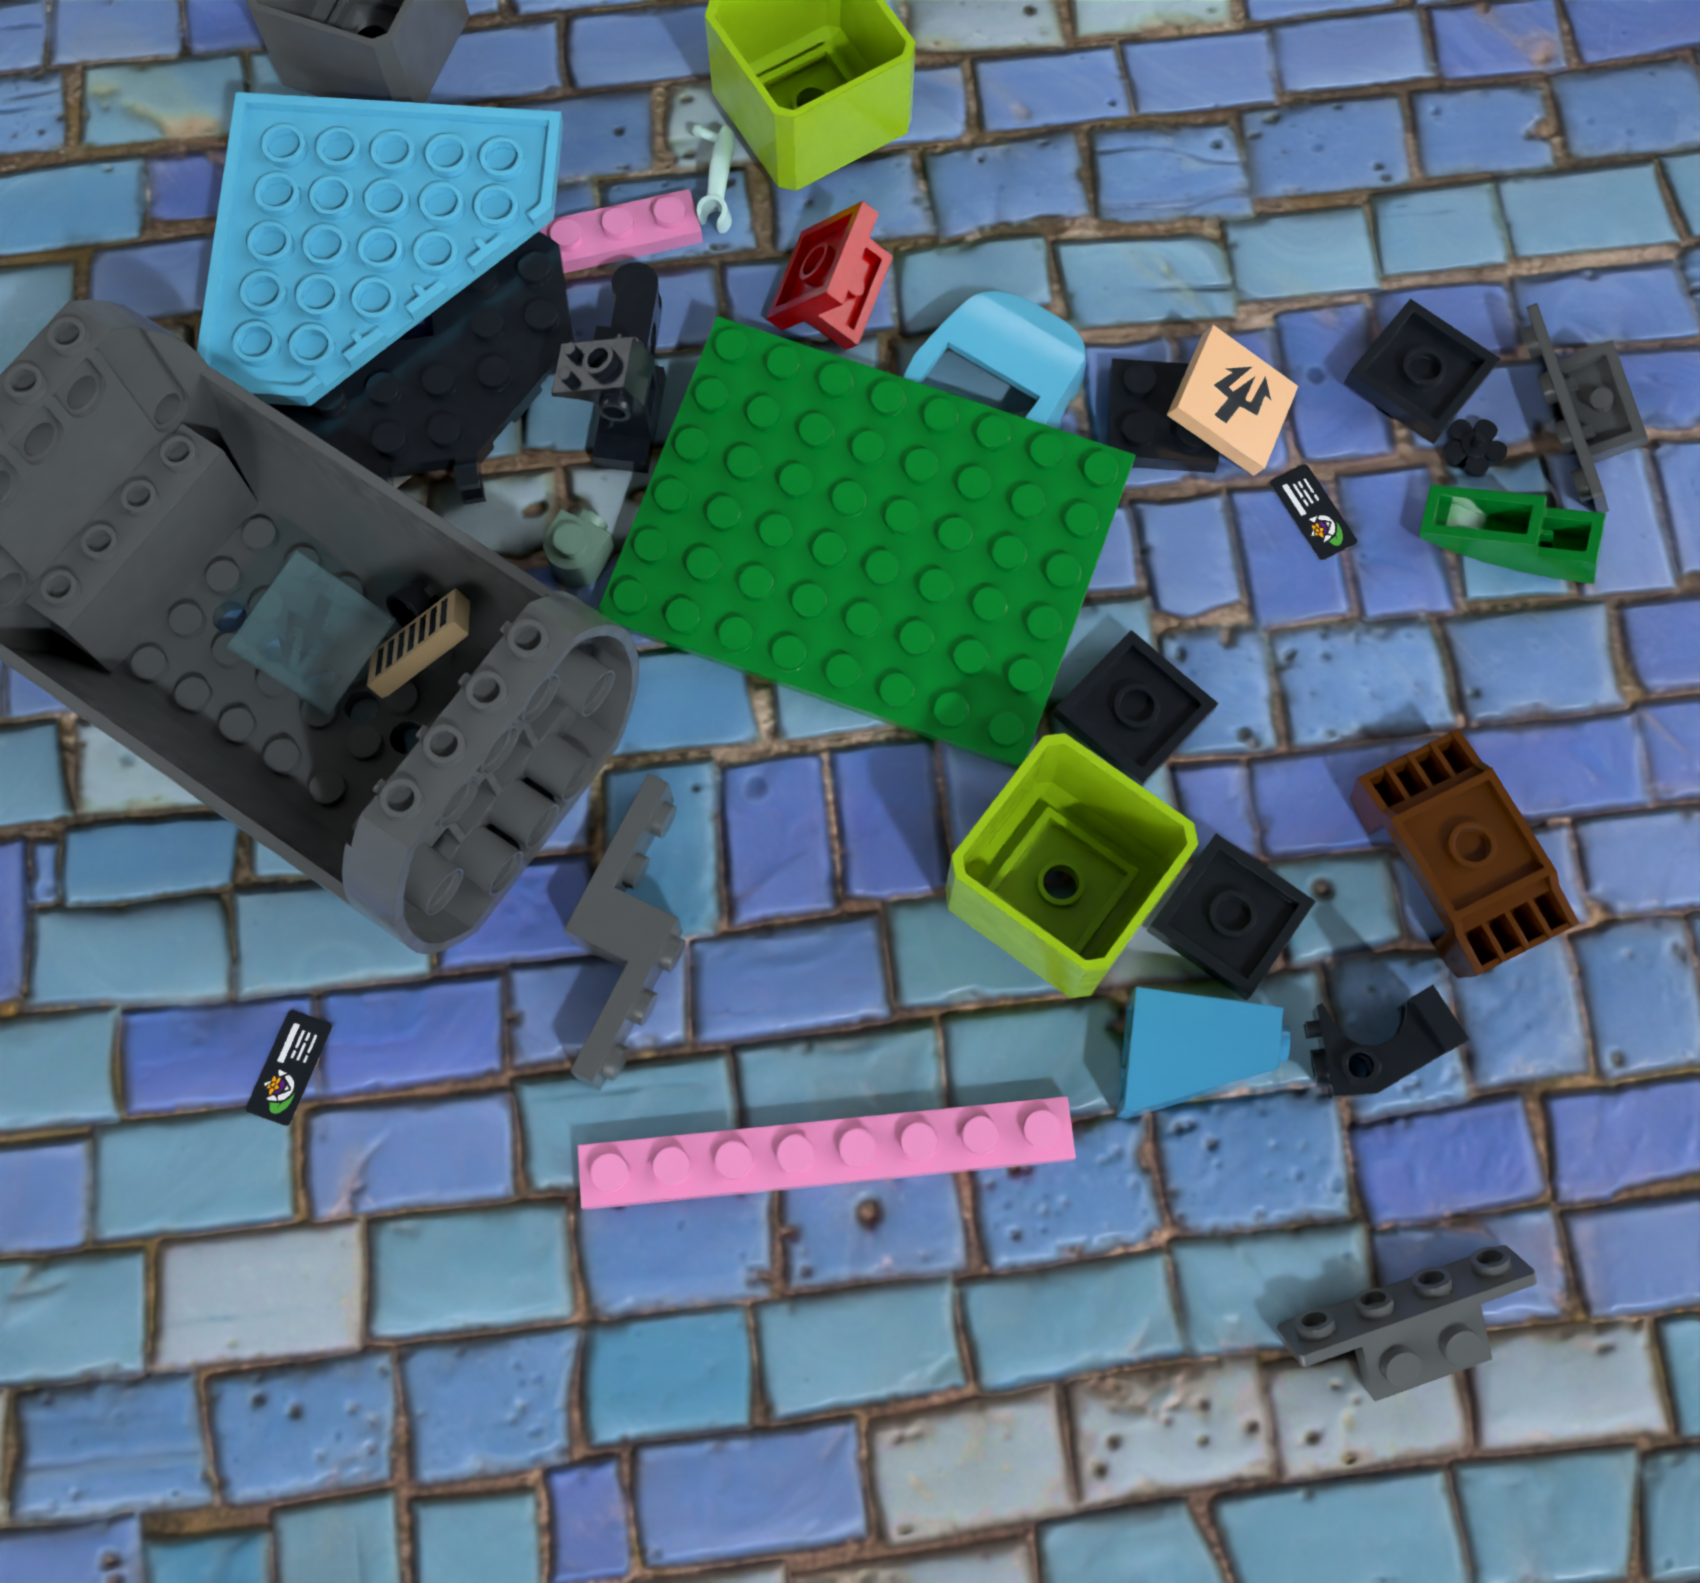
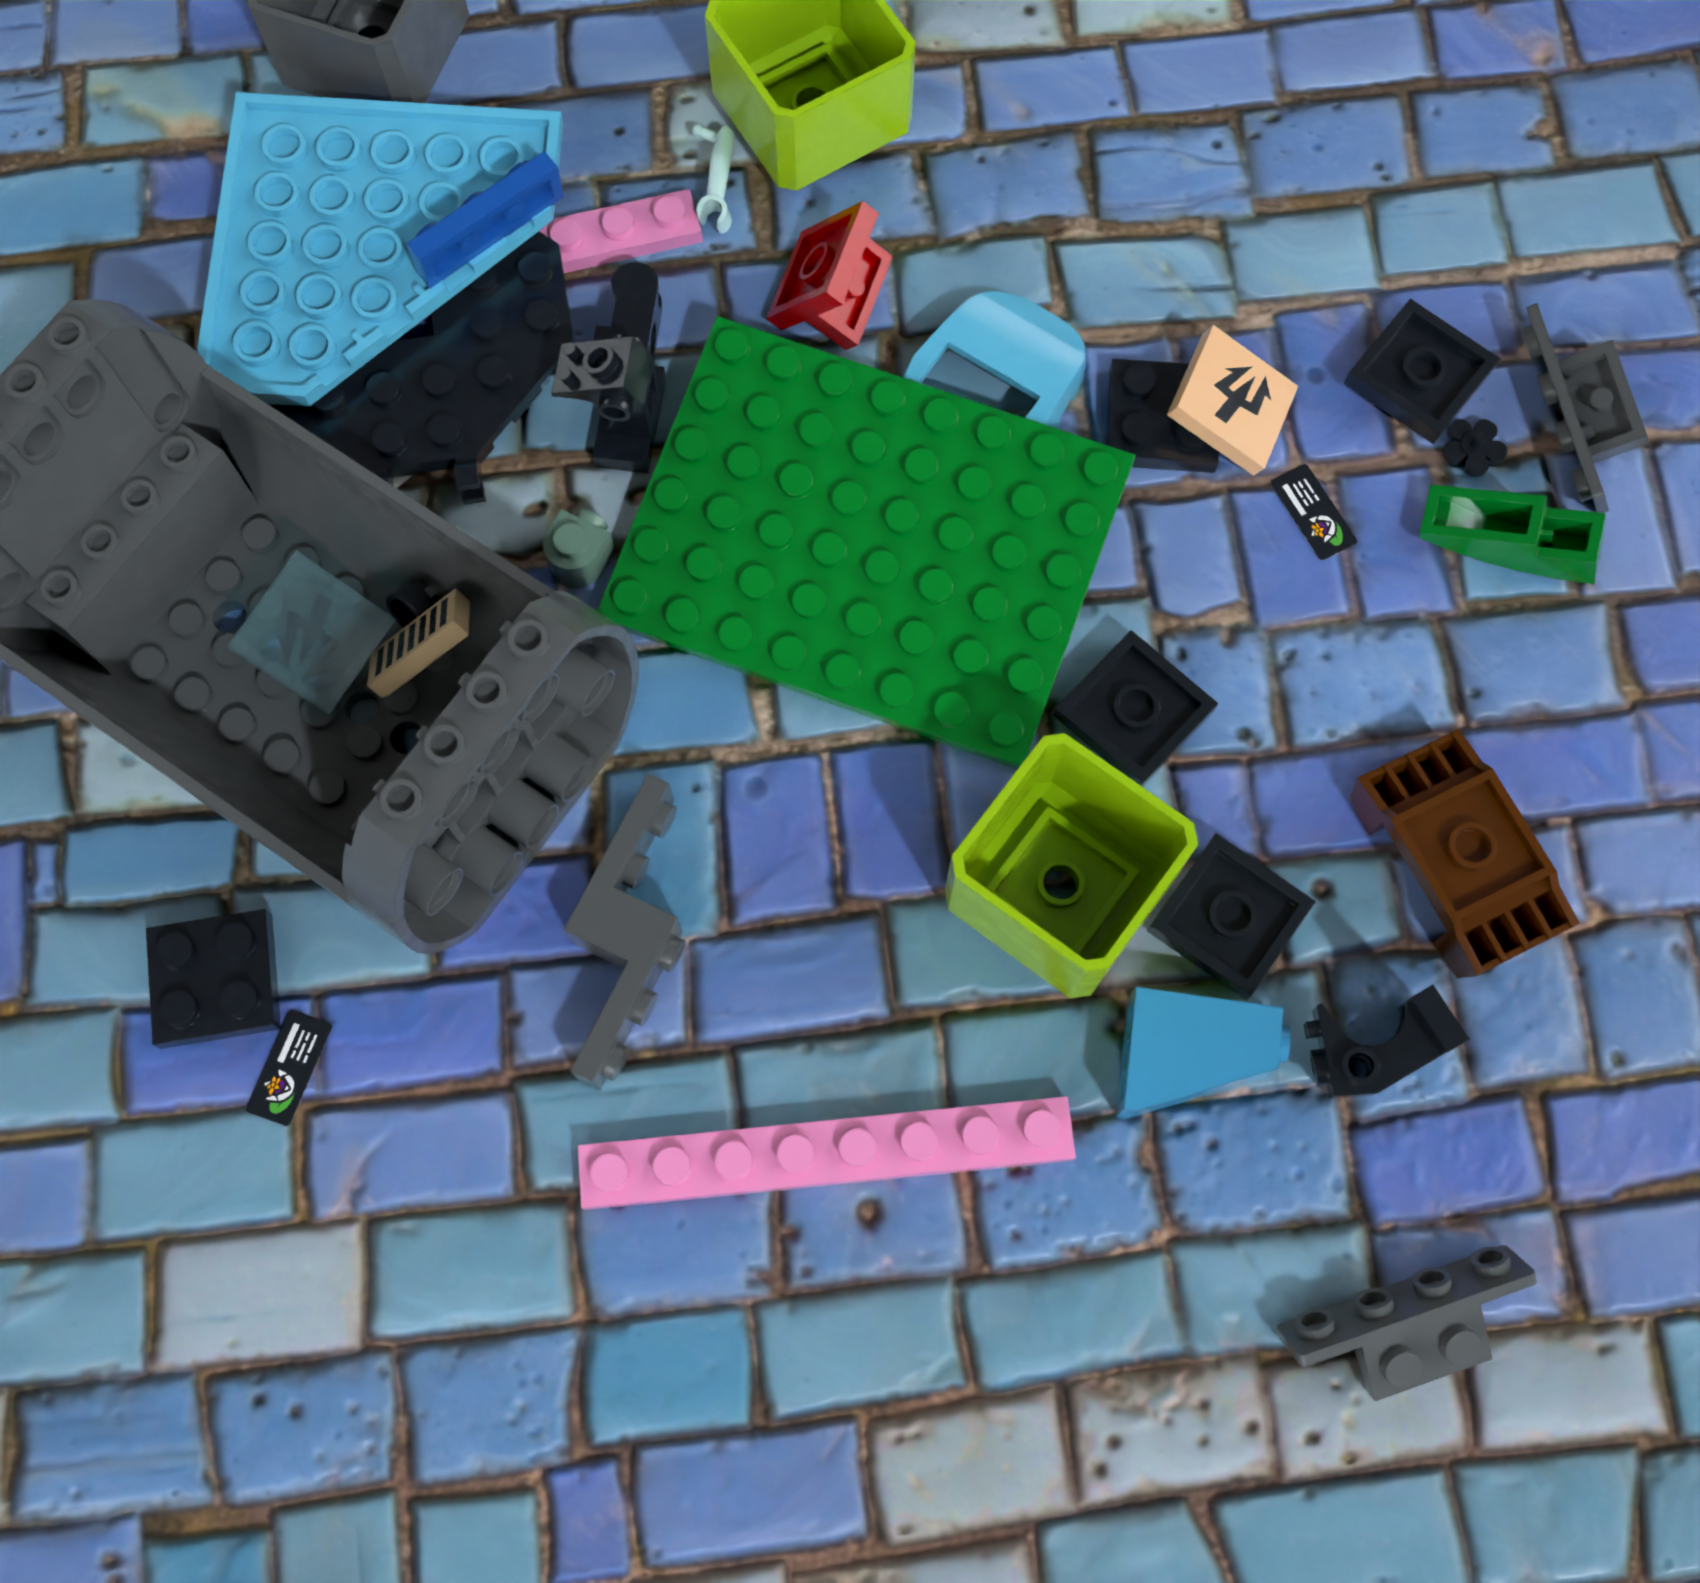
none -> black plate [146,909,281,1049]
none -> blue plate [406,151,564,288]

